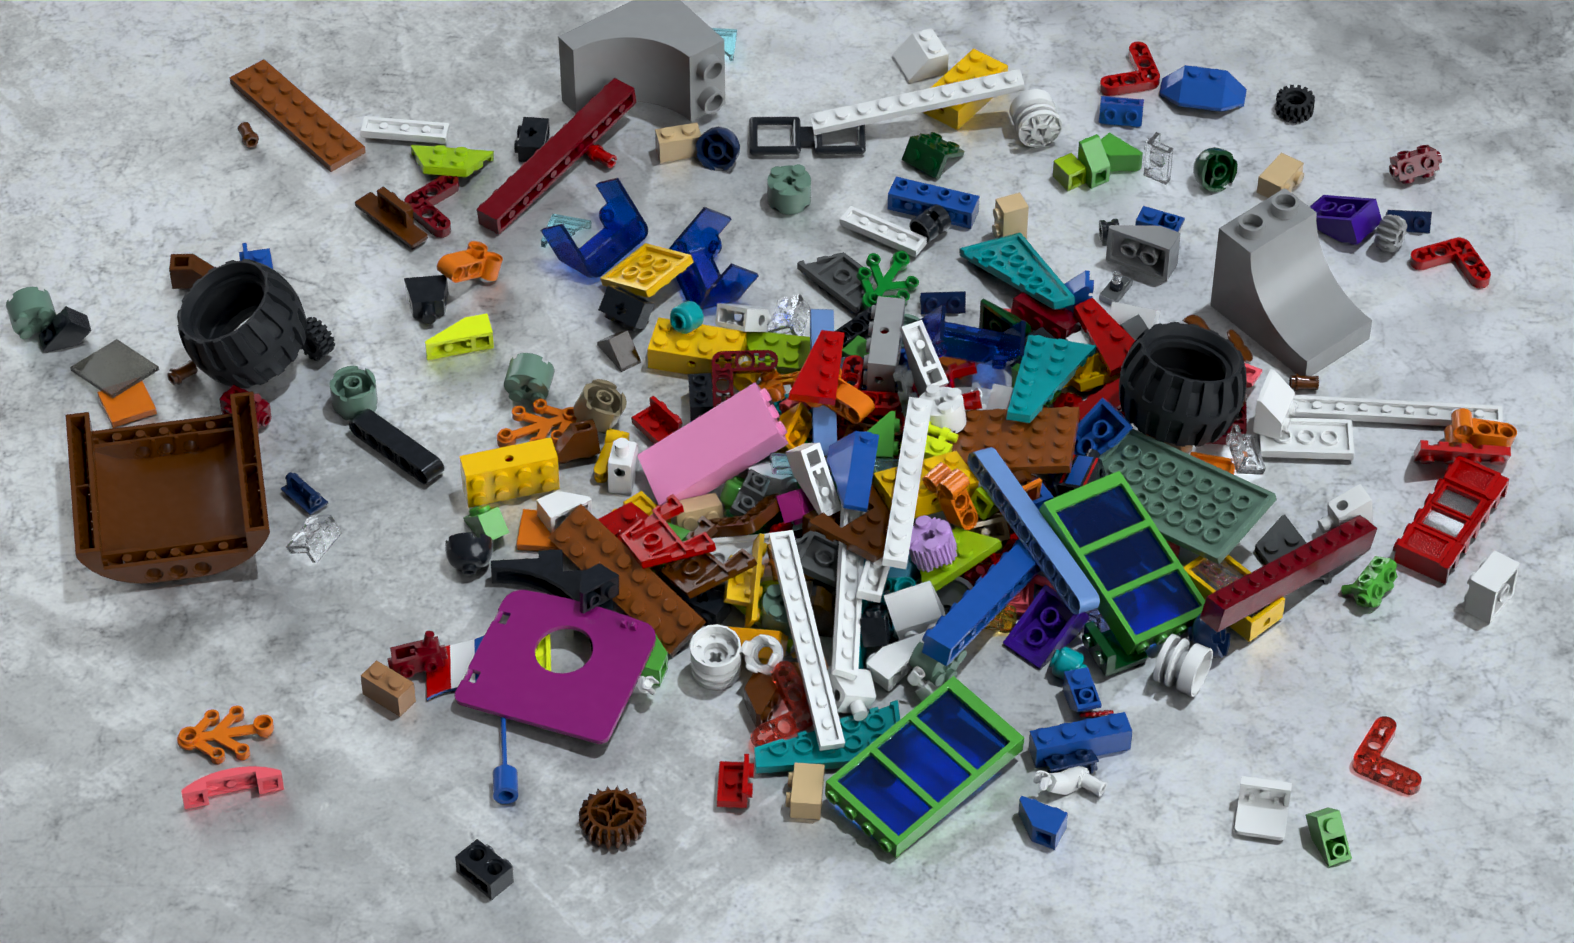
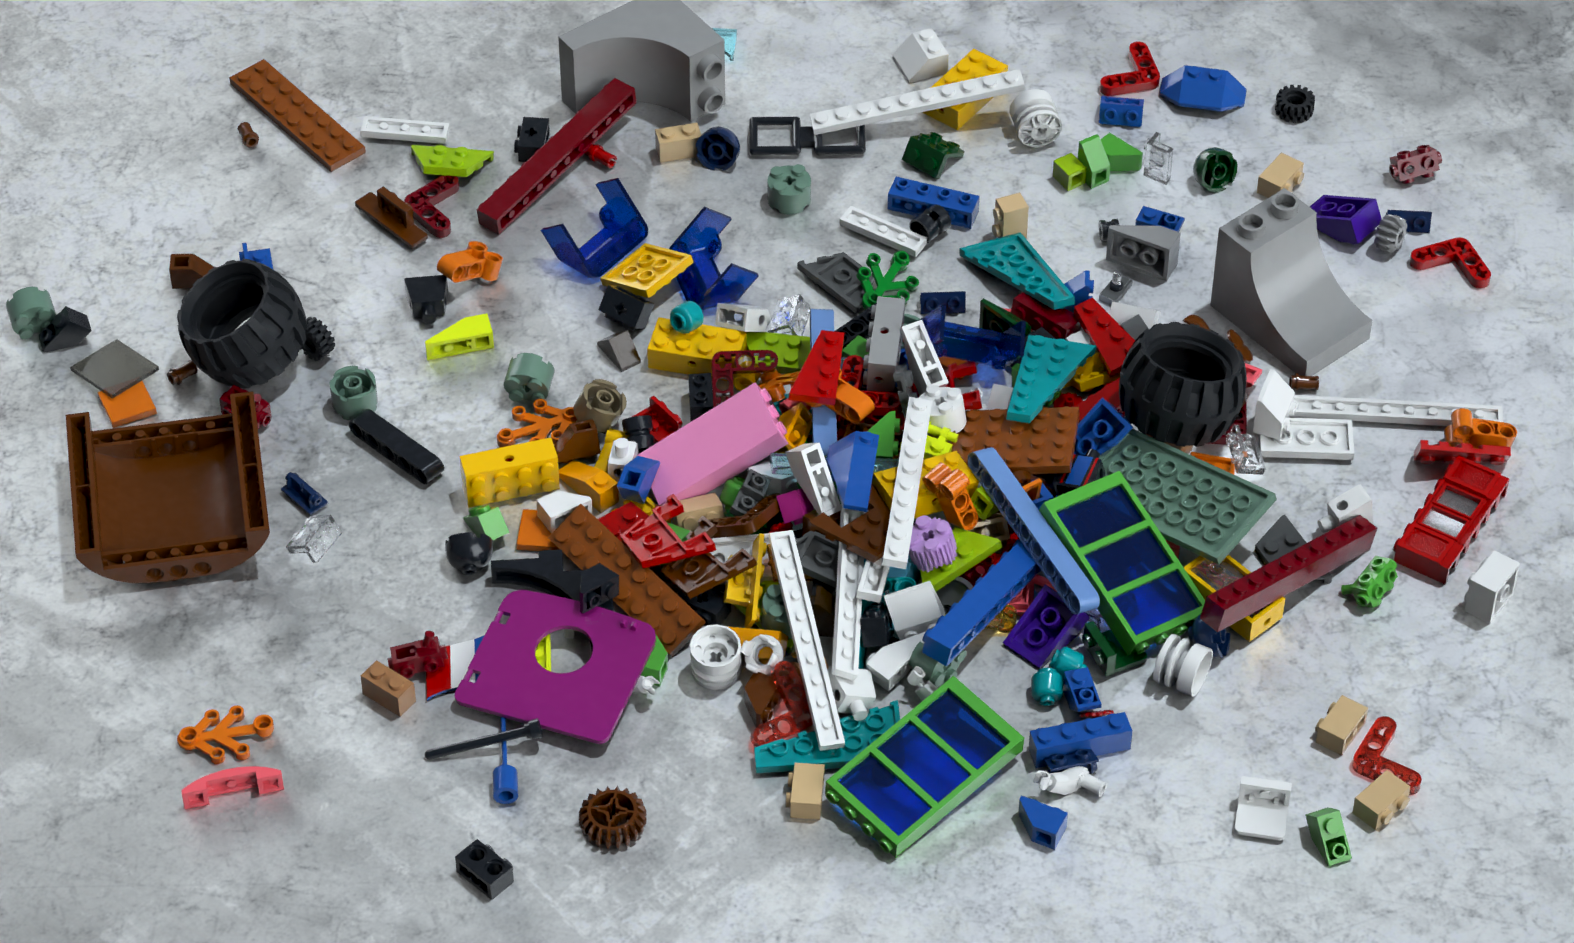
clear light blue tile [541,214,592,248] -> none
red bracket [717,754,754,808] -> none
none -> black piece [424,718,543,760]
none -> light orange slope [559,460,619,513]
none -> blue slope [617,456,660,504]
none -> black wheel [622,415,656,453]
none -> teal head [1031,668,1063,706]
none -> tan brick [1315,695,1368,755]
none -> tan brick [1352,770,1411,830]

